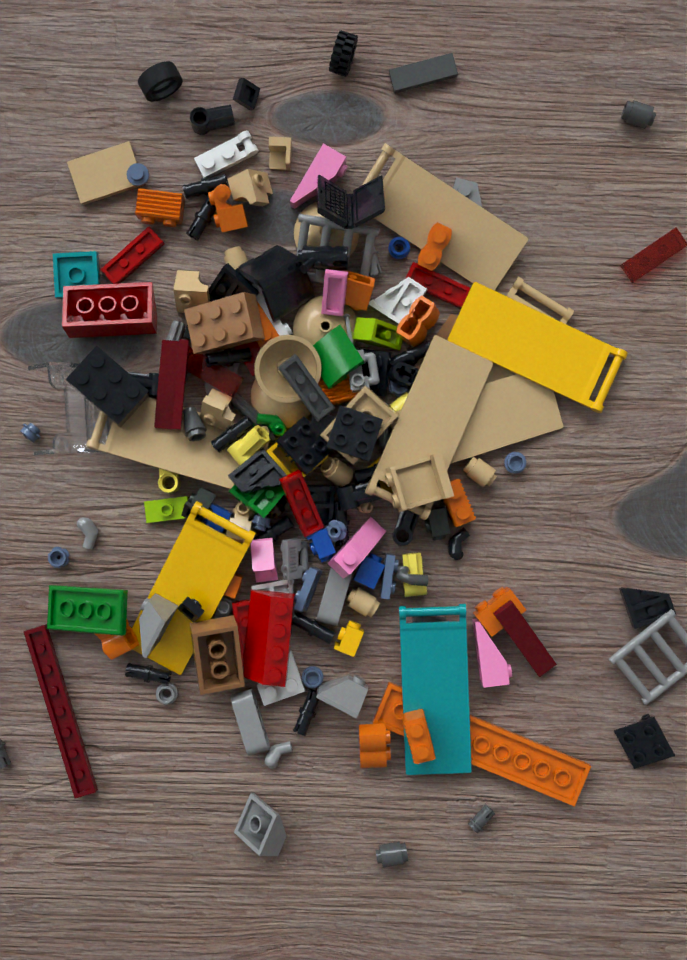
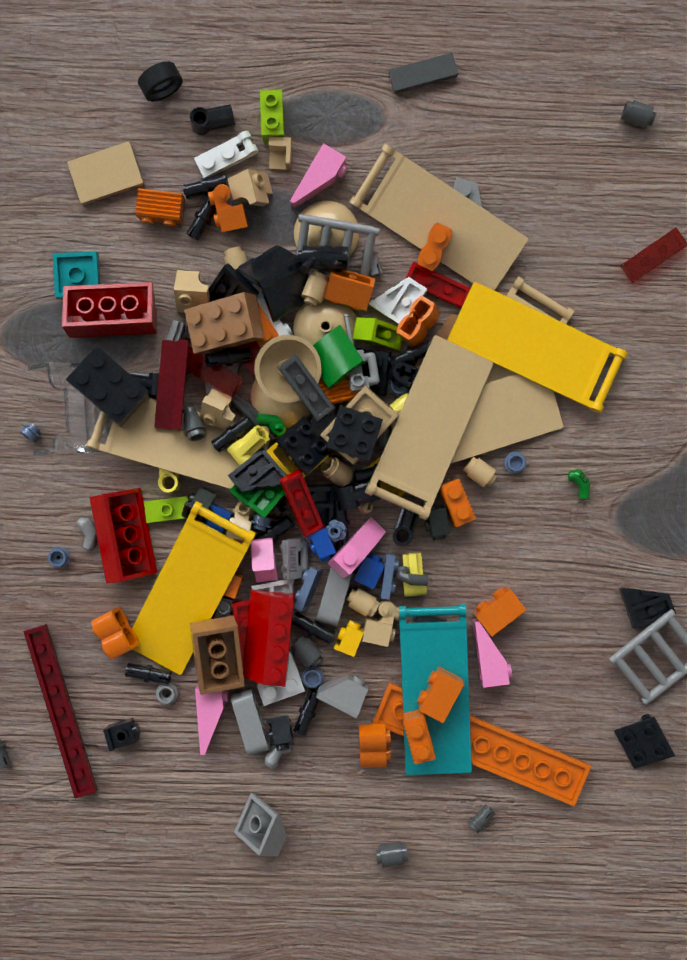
green tile [47,585,128,636] -> none
red tile [100,226,165,284] -> none
sand blue plate [127,163,149,186] -> none
light grey slope [139,593,178,658] -> none
black plate [177,597,204,622] -> none
black plate [233,78,260,110] -> none
black piece [317,175,385,229] -> none
bright pink tile [321,269,348,317] -> none
black tyre [329,30,358,77] -> none
tan panel [384,452,454,512] -> none
blue plate [388,237,410,259] -> none
black arm [448,527,470,560] -> none
dark red tile [493,600,557,677] -> none
none -> red slope [89,488,157,584]
none -> black brick [103,718,140,751]
none -> bright pink slope [195,685,229,755]
none -> lime brick [260,90,285,144]
none -> black brick [266,715,294,751]
none -> dark grey brick [291,635,323,668]
none -> tan brick [301,271,329,306]
none -> tan brick [362,600,399,647]
none -> orange brick [417,666,464,723]
none -> green arm [568,469,590,499]

